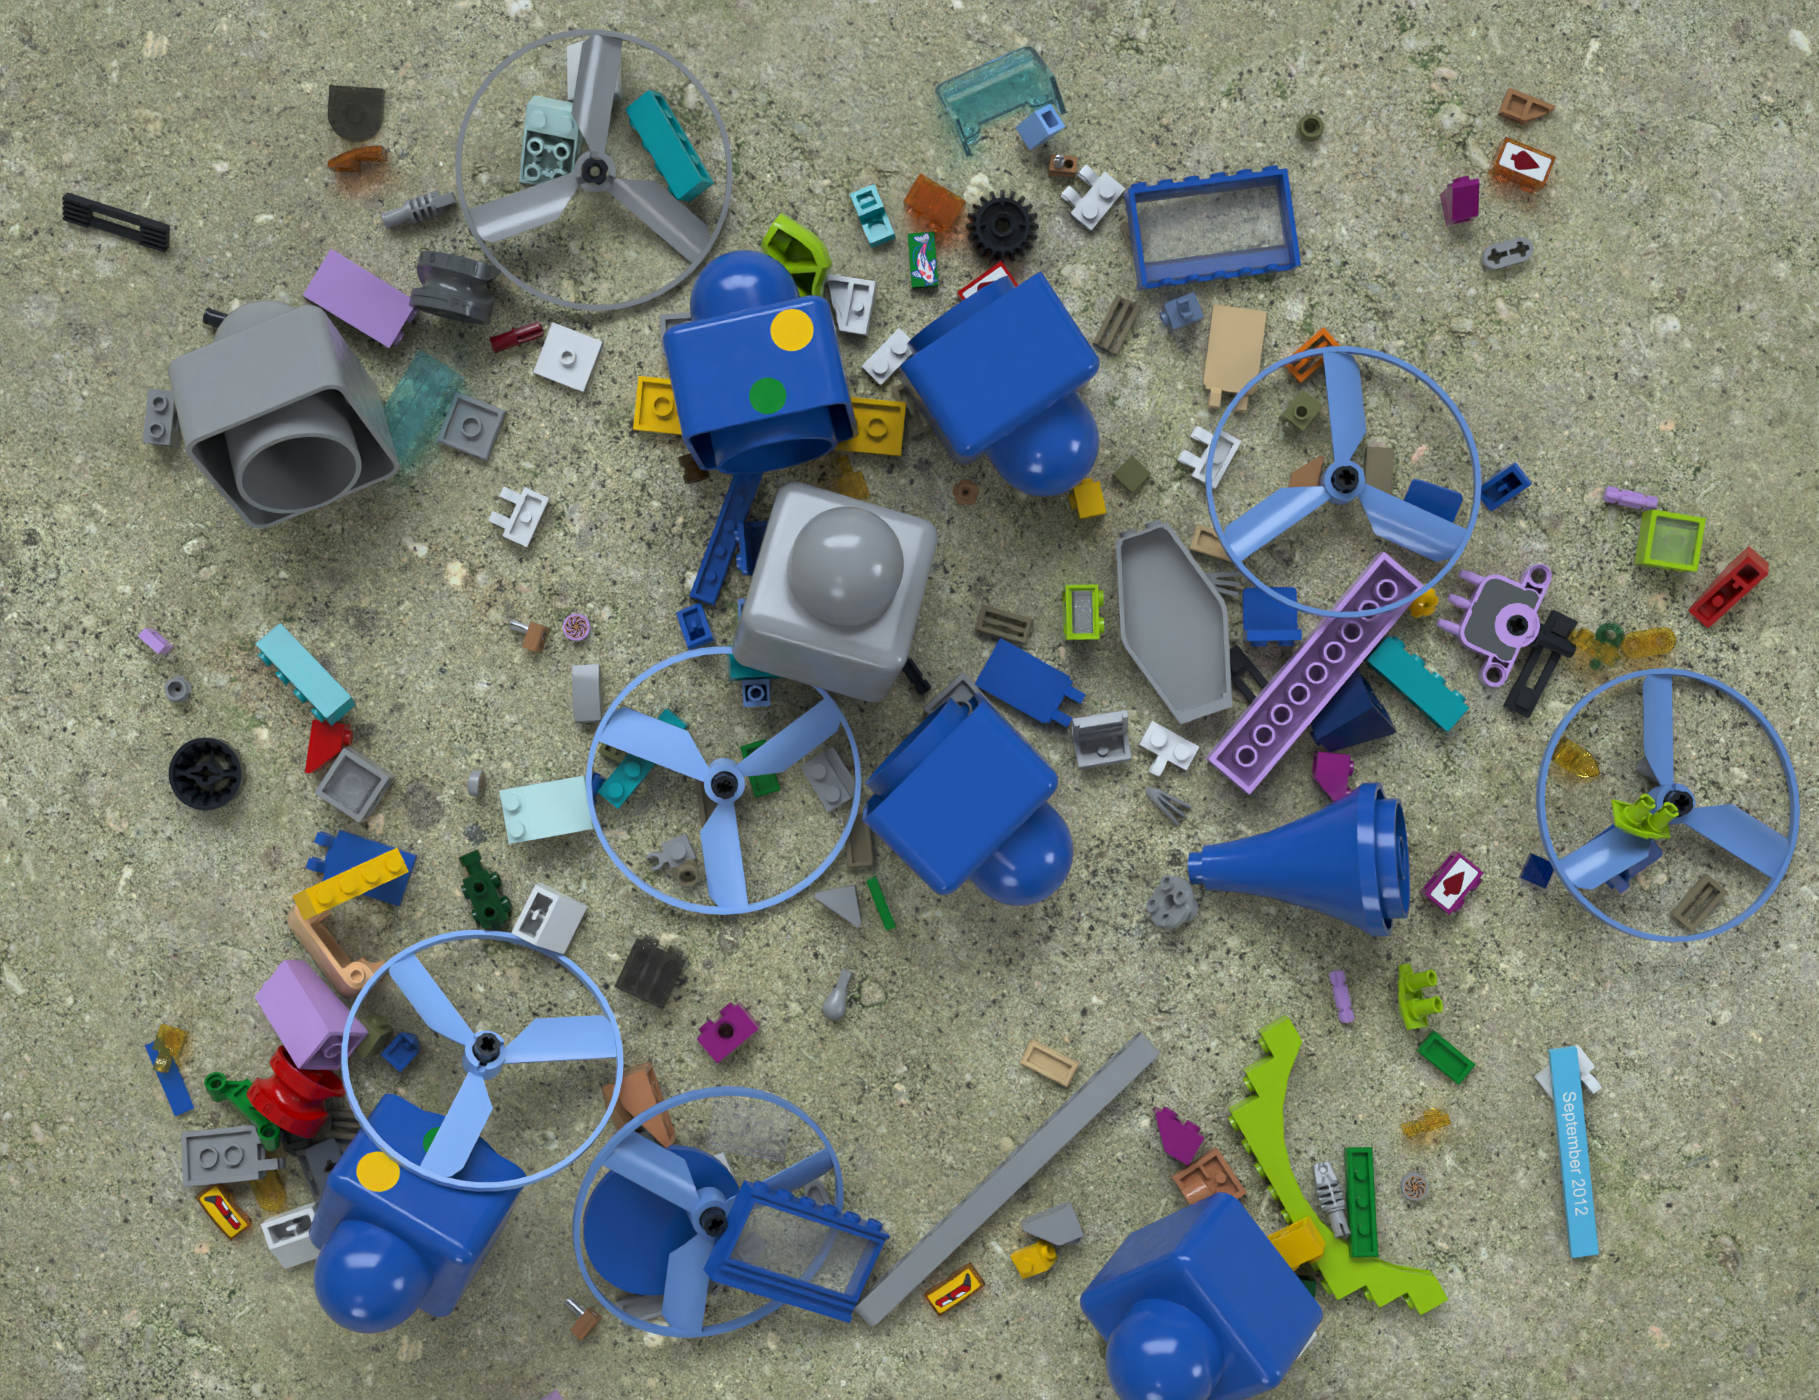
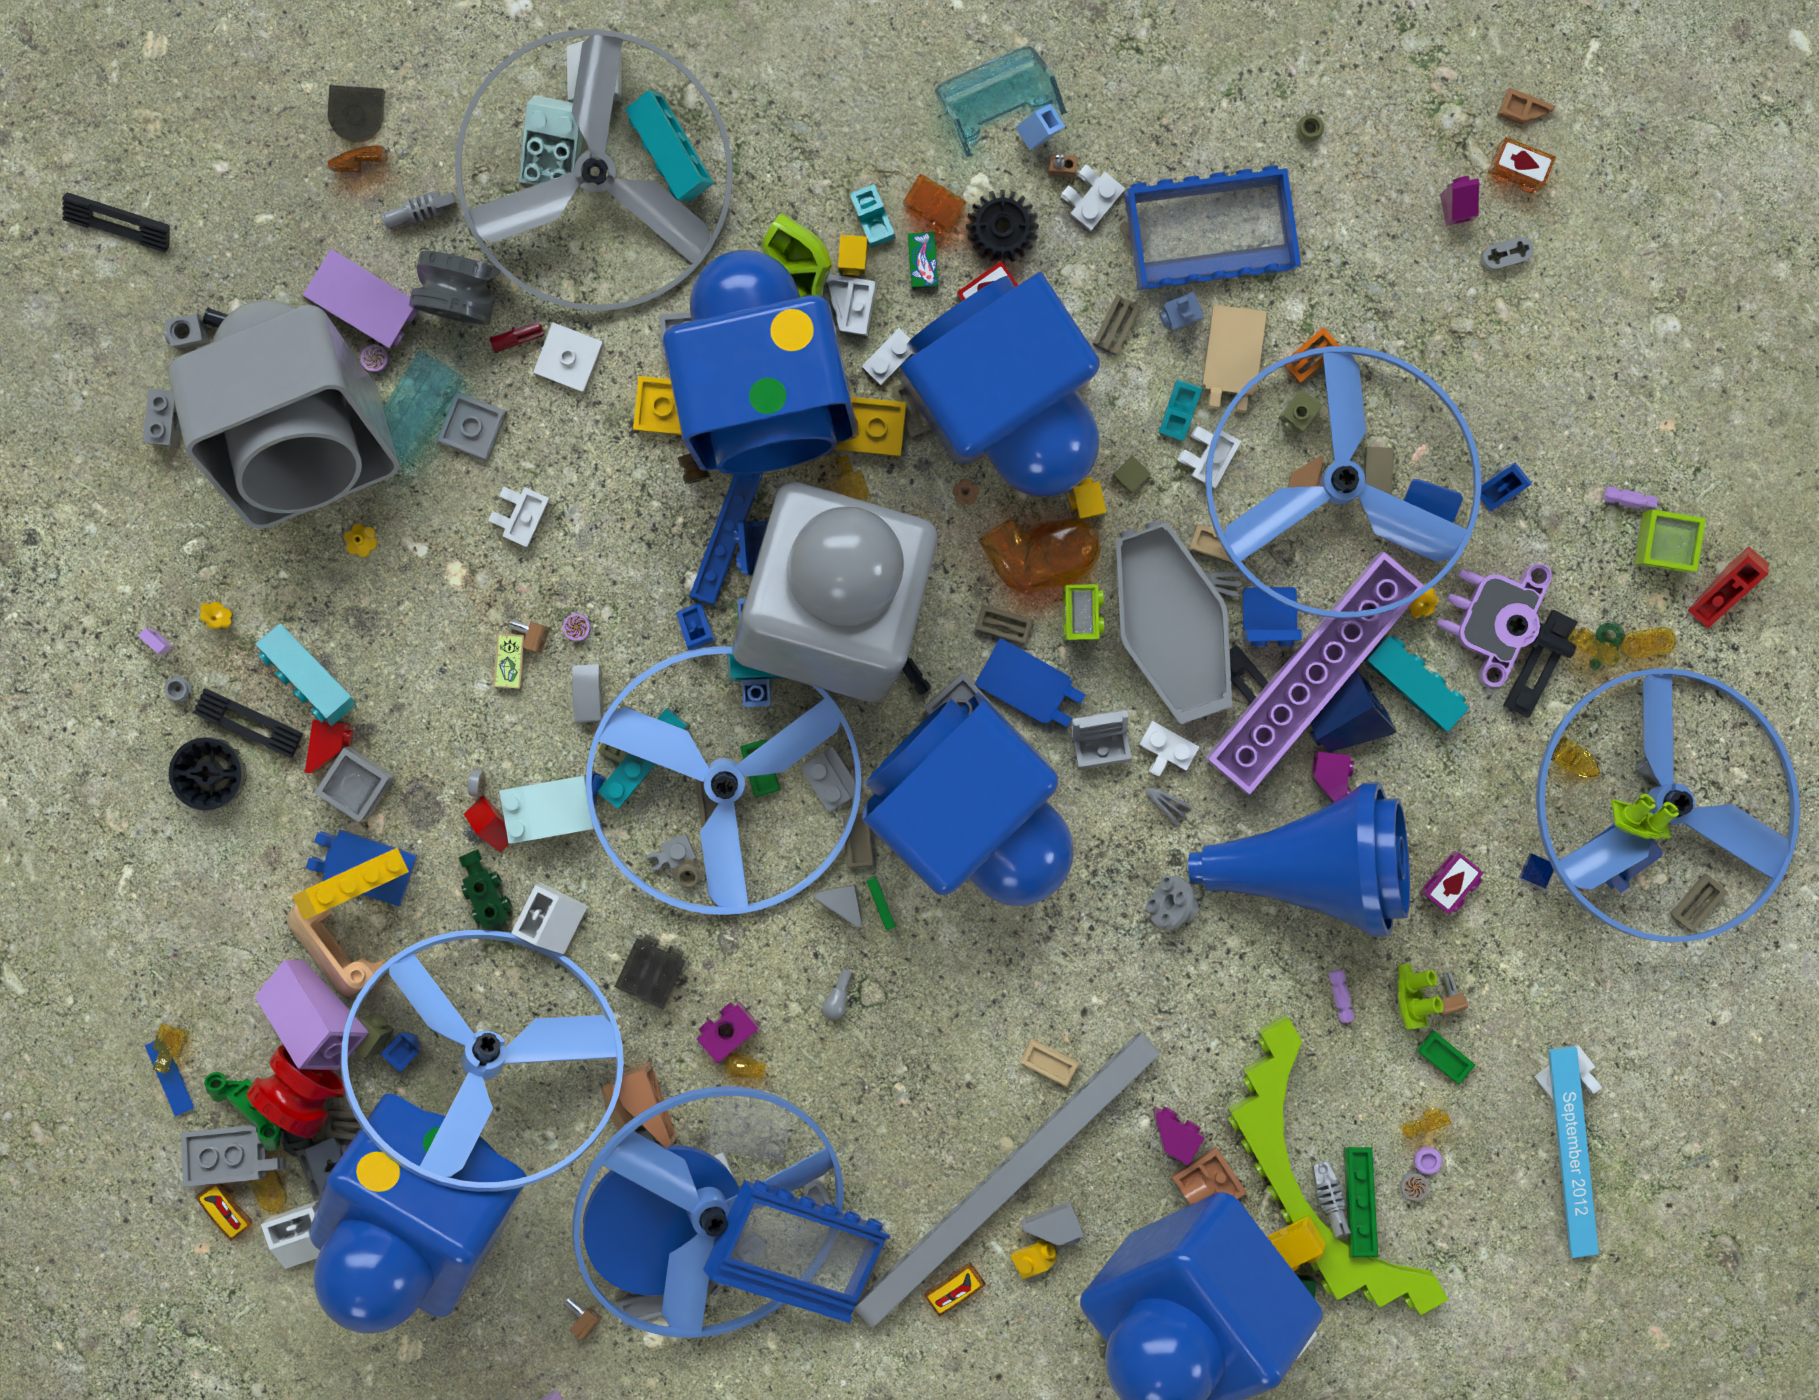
none -> light grey brick [164,313,210,350]
none -> black container [192,688,304,758]
none -> yellow plant [199,602,232,629]
none -> yellow plant [344,524,378,557]
none -> tile [360,344,389,372]
none -> red slope [464,795,509,853]
none -> tile [493,633,526,689]
none -> clear yellow cone [724,1051,766,1079]
none -> yellow brick [838,235,868,277]
none -> clear orange piece [978,518,1101,596]
none -> teal slope [1158,379,1203,441]
none -> lavender tile [1413,1146,1442,1175]
none -> medium nougat piece [1439,973,1468,1016]

